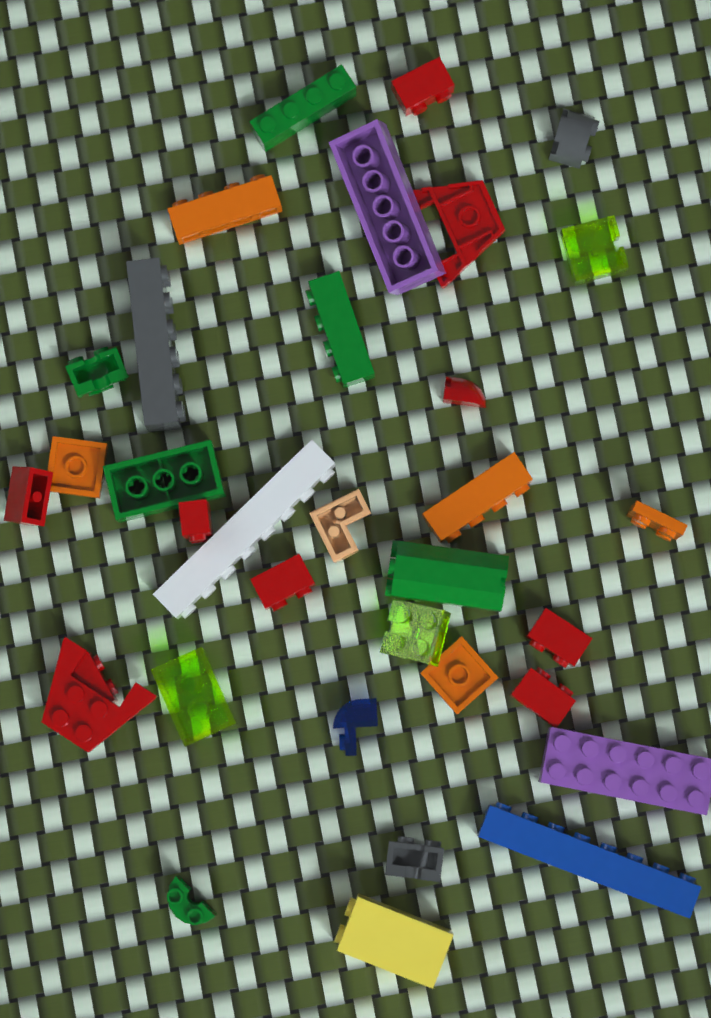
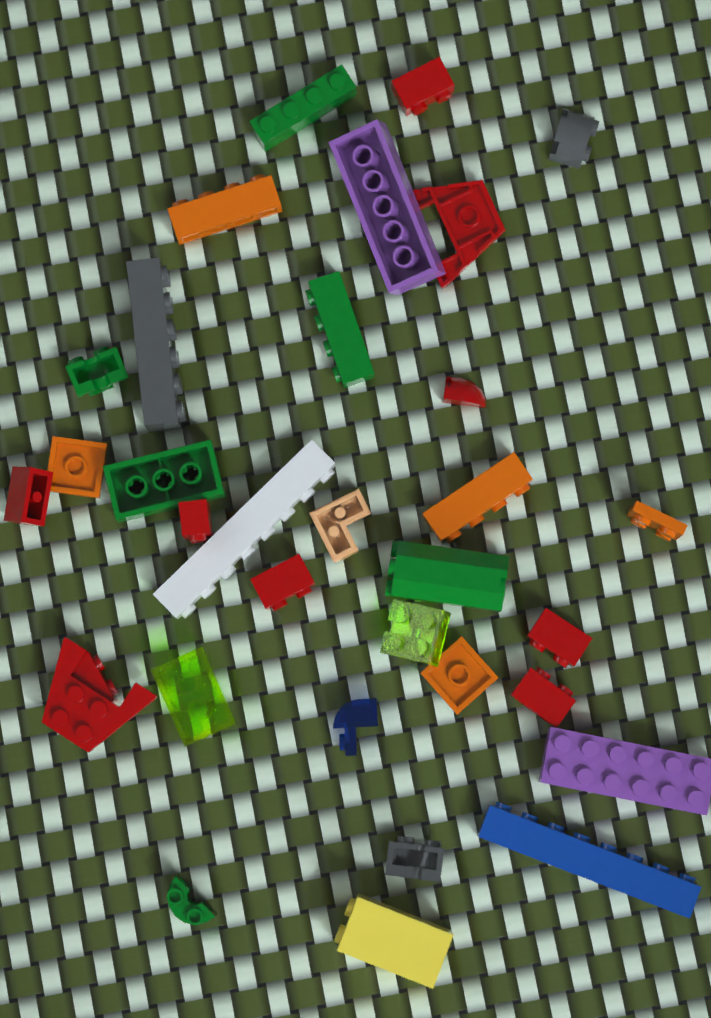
clear neon green piece [560,215,629,285] -> none

